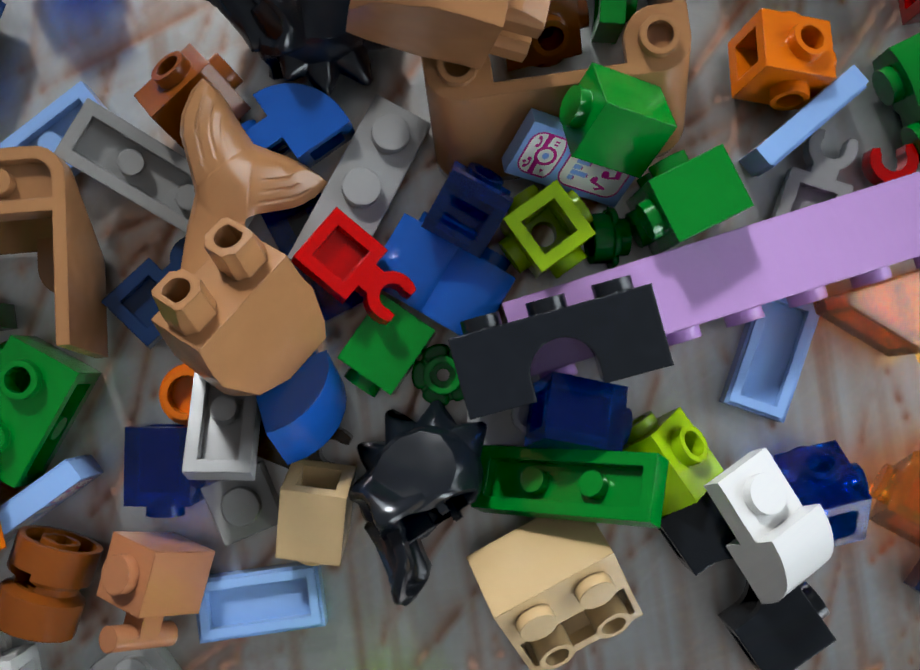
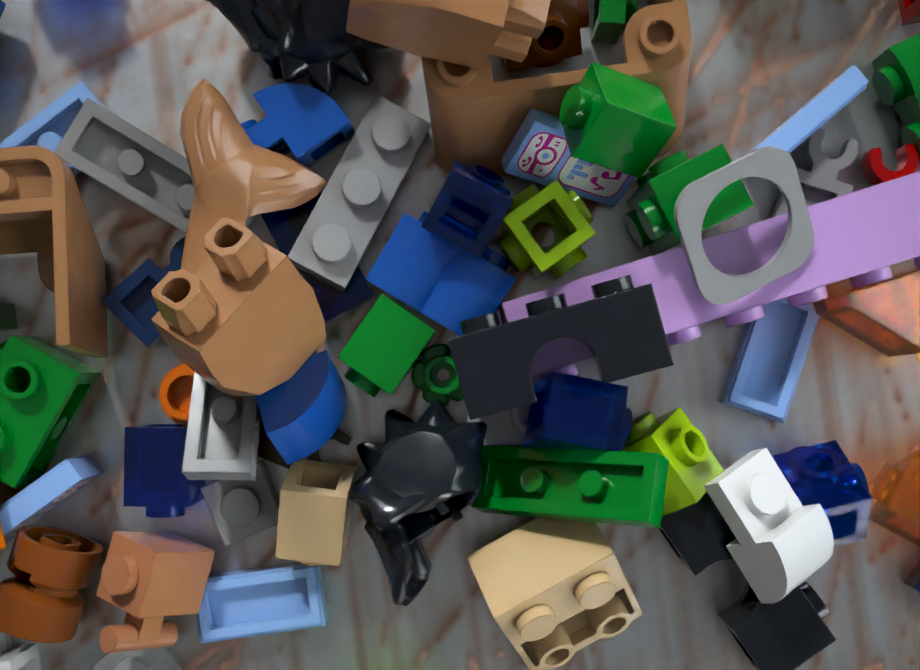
dark orange brick [134,43,251,149] -> none
red plate [291,207,416,325] -> none
green plate [584,207,632,269] -> none
orange brick [728,8,837,111] -> none
none -> light grey piece [674,146,814,305]

